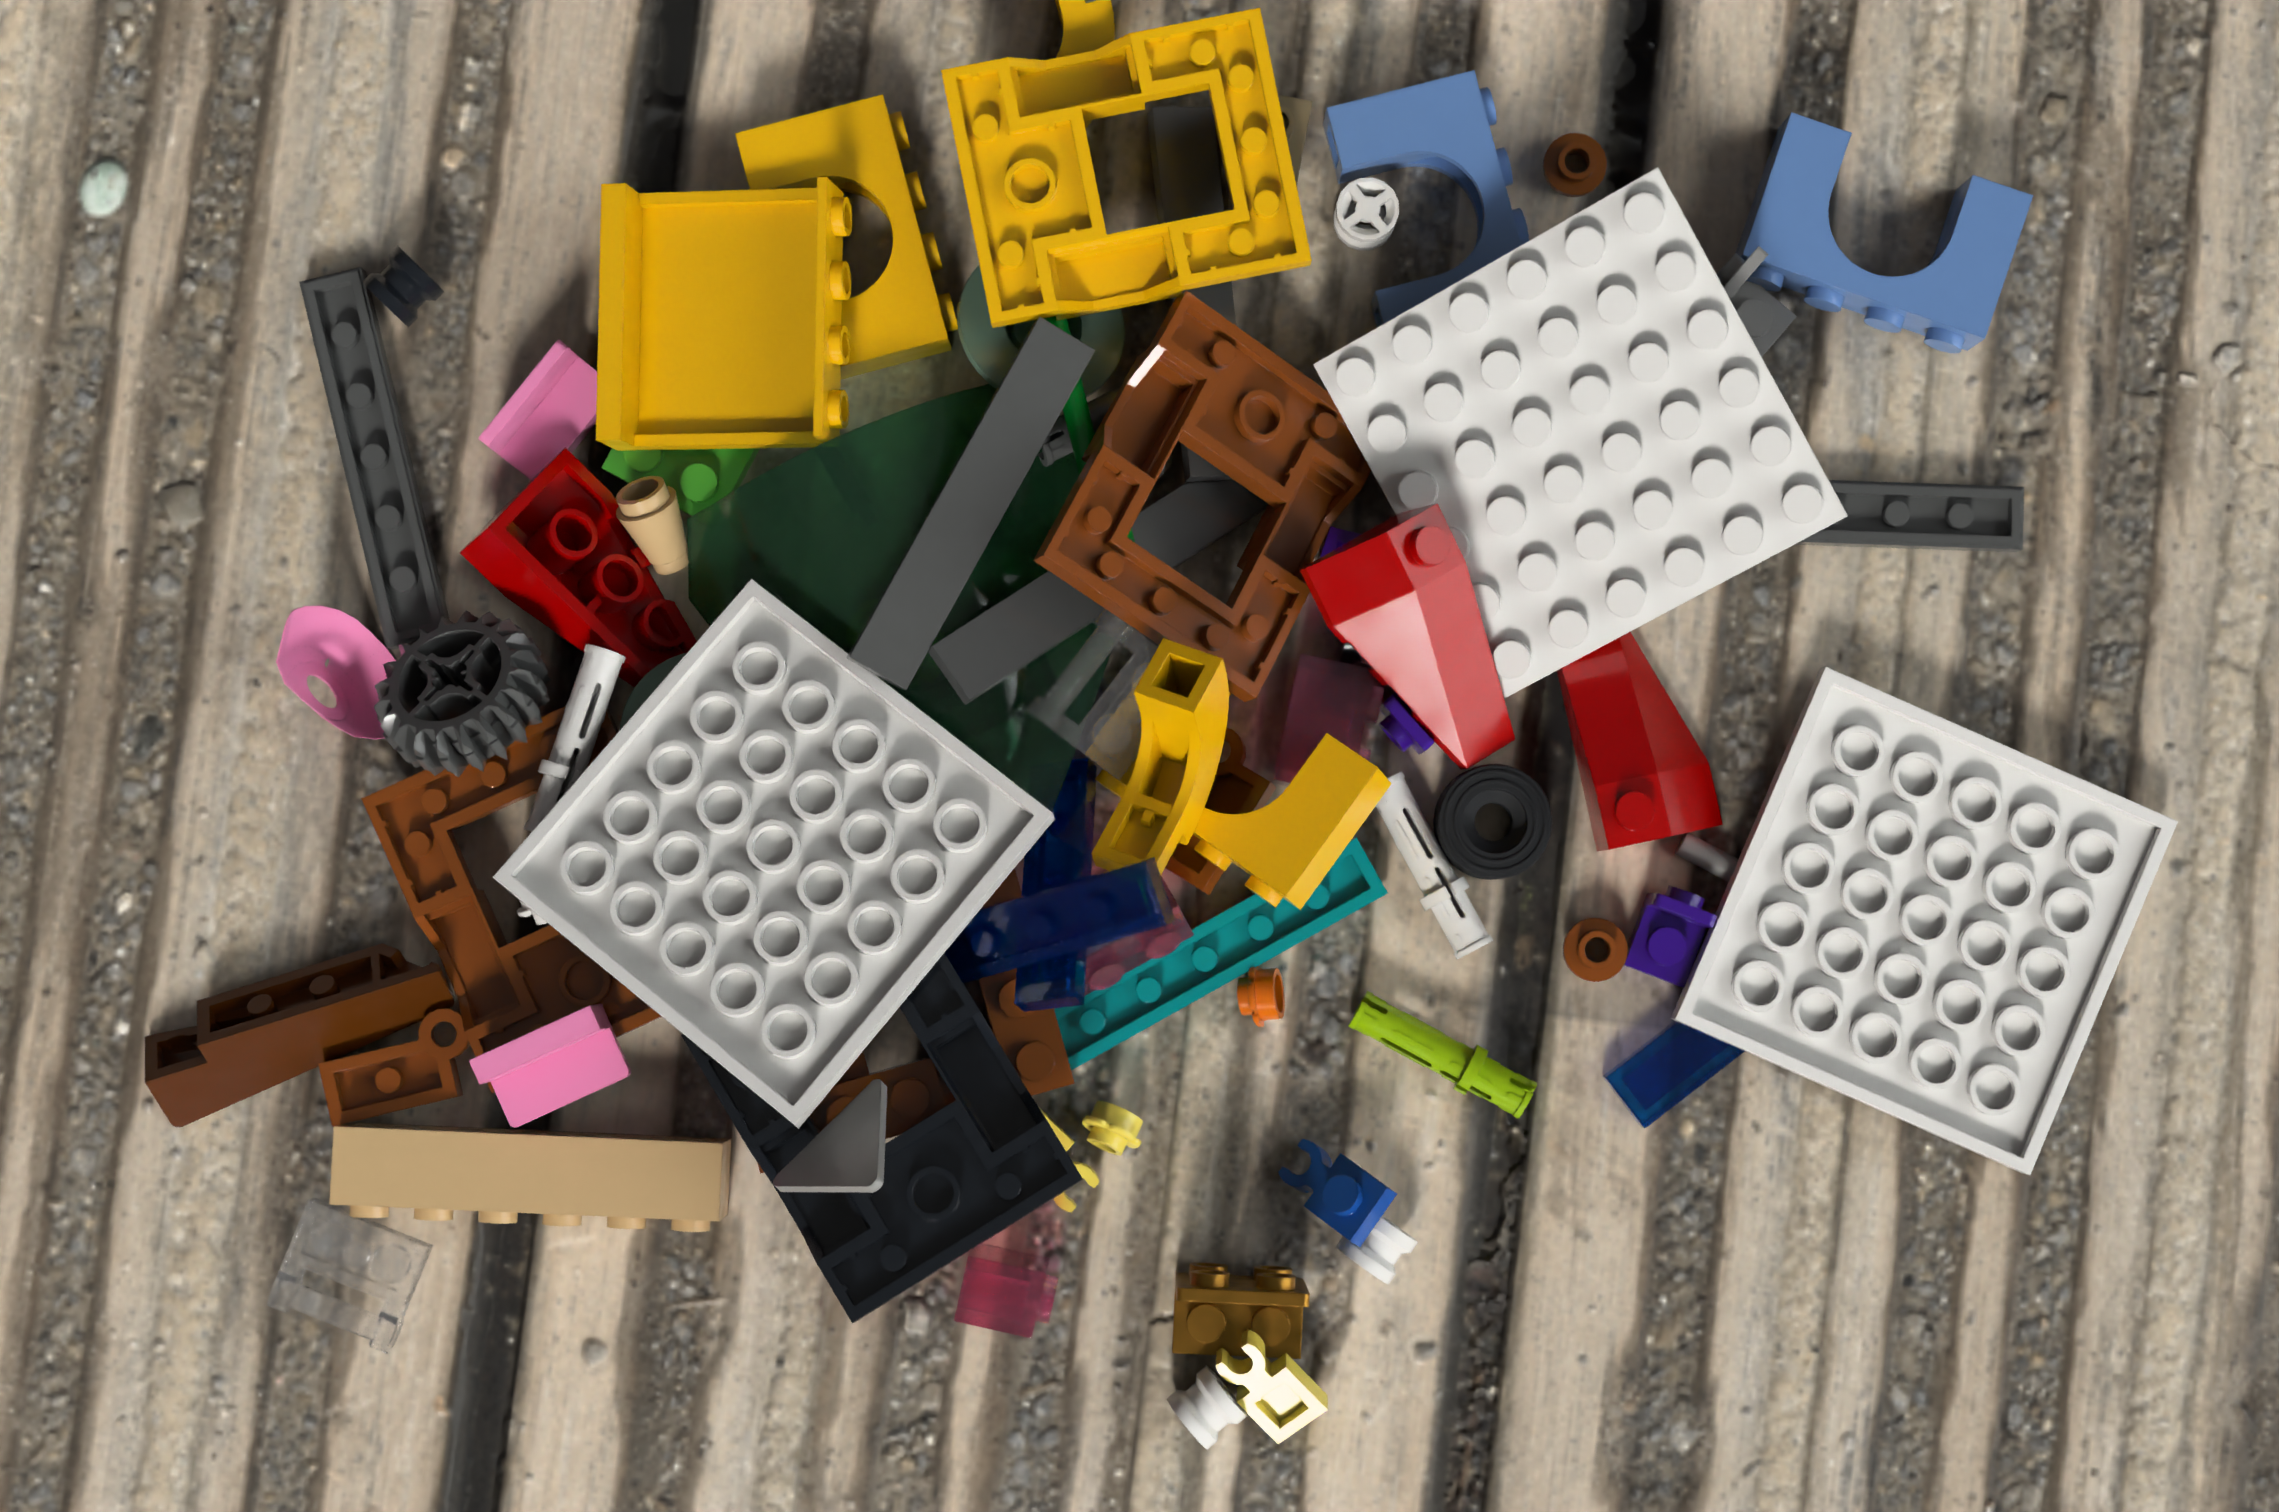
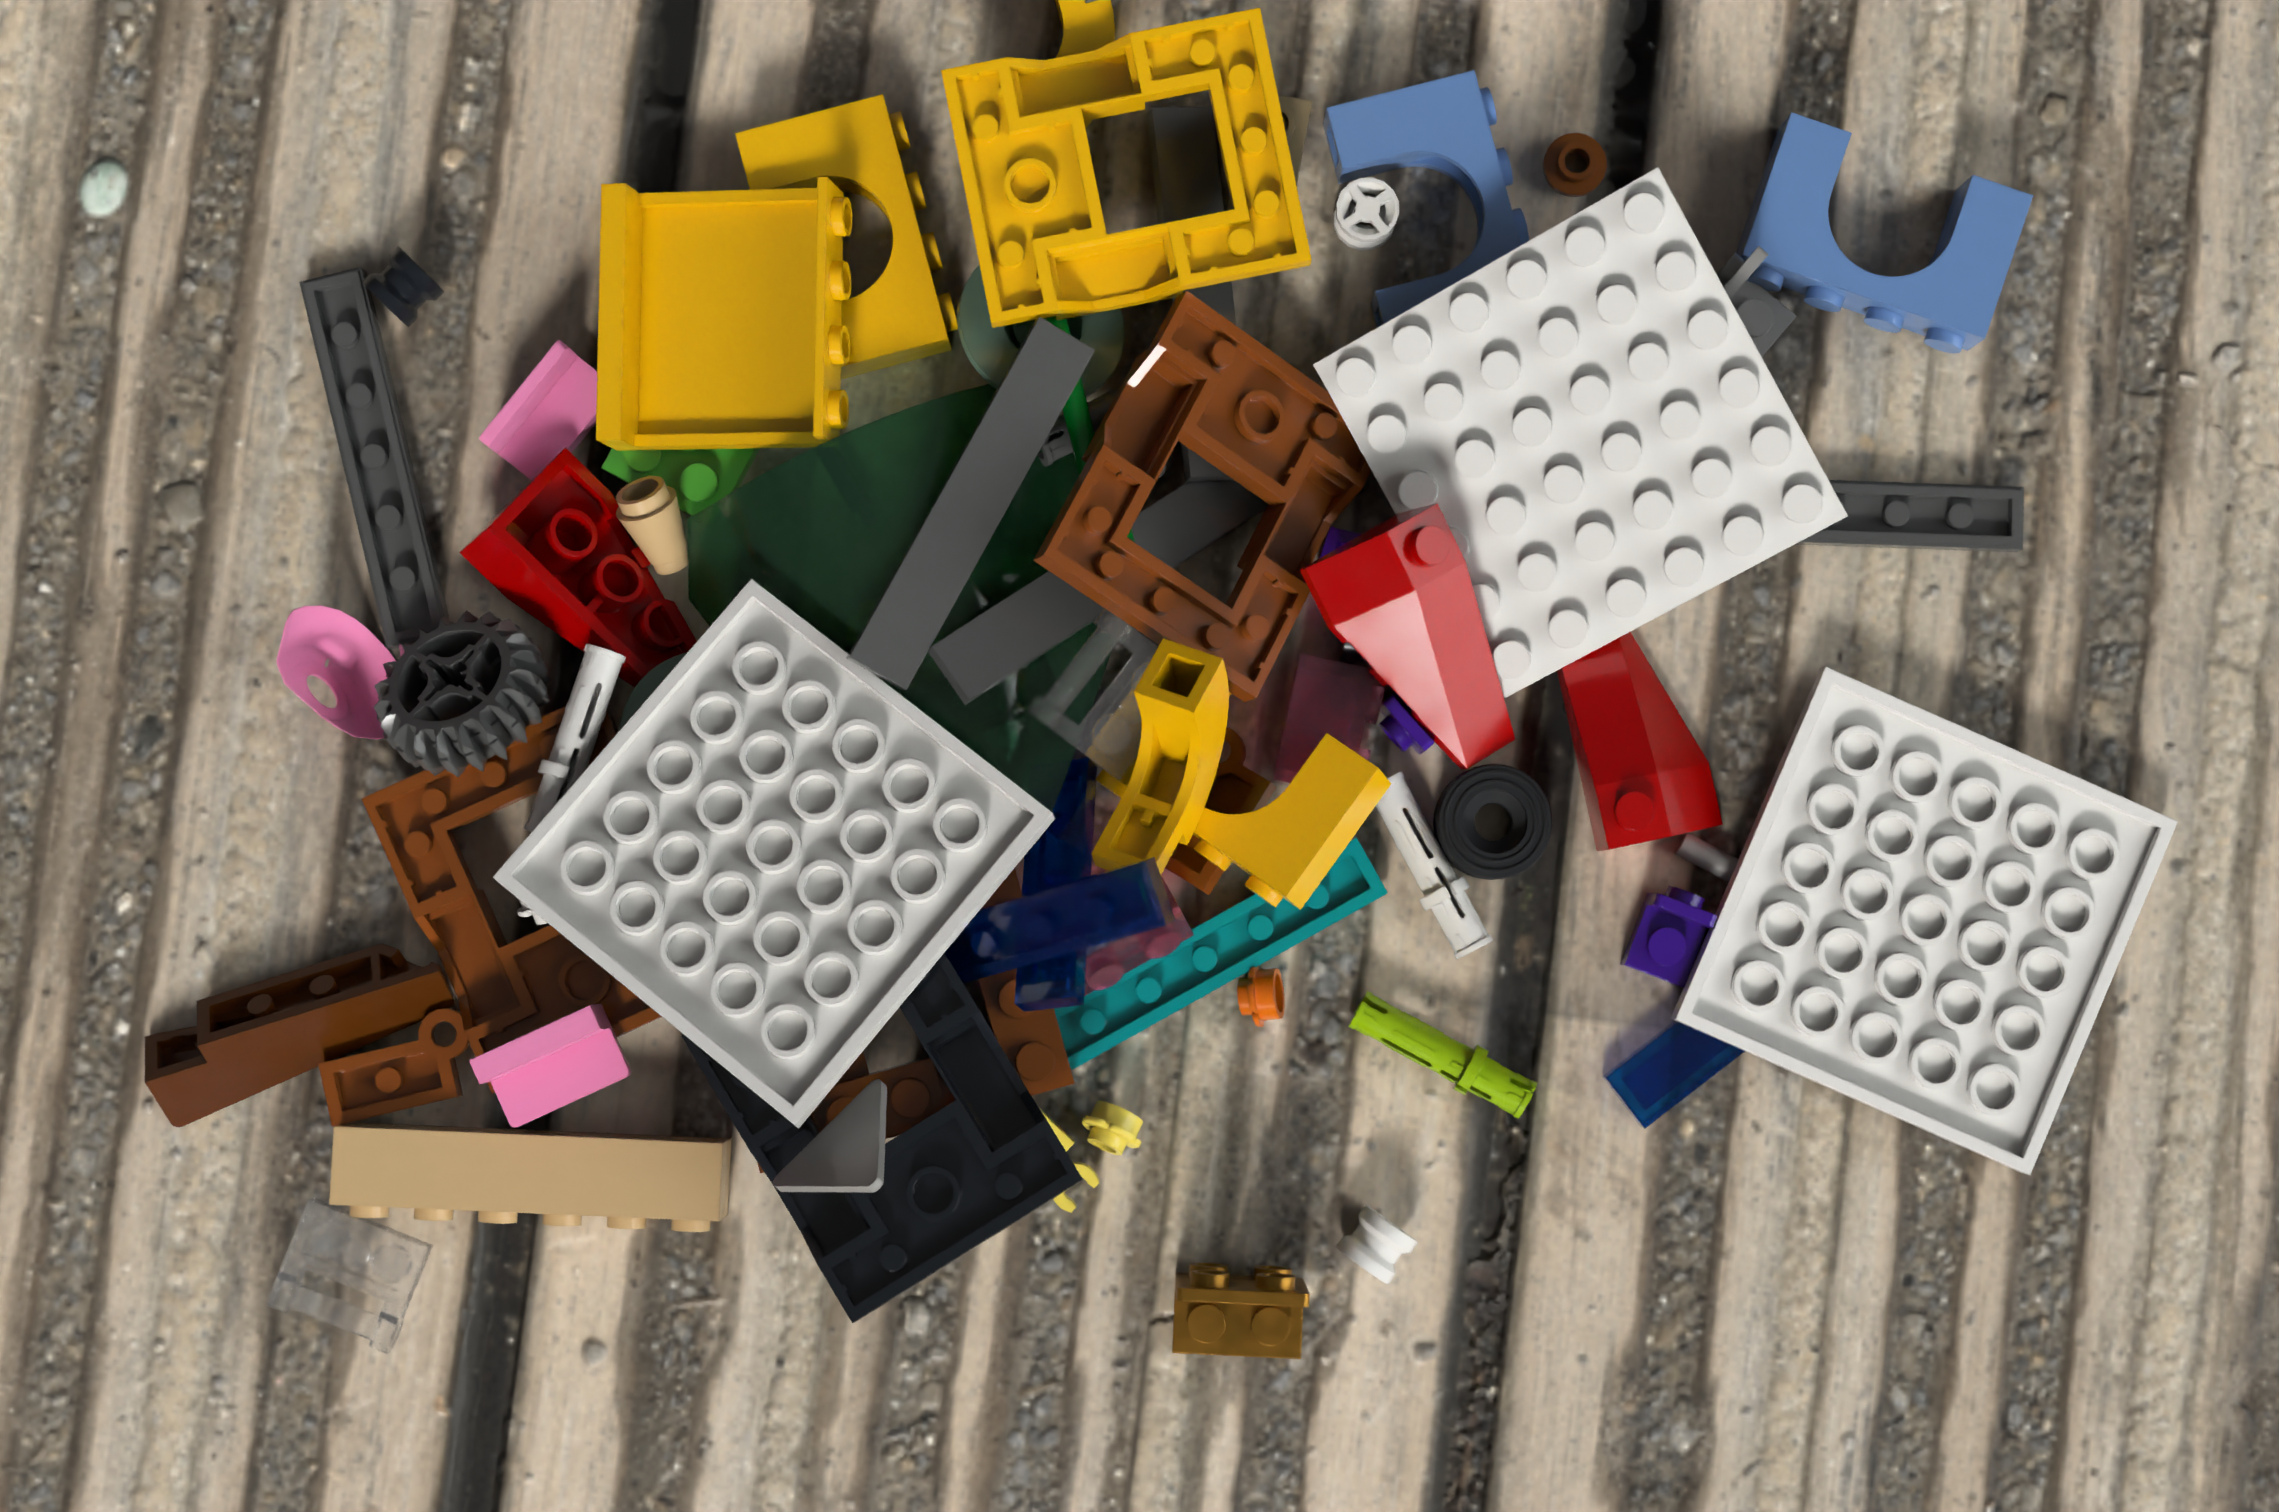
clear pink brick [954,1243,1059,1339] -> none
white wheel [1167,1365,1247,1450] -> none
plate [1216,1329,1328,1444] -> none
blue plate [1278,1139,1397,1247] -> none
dark orange plate [1563,918,1628,982] -> none

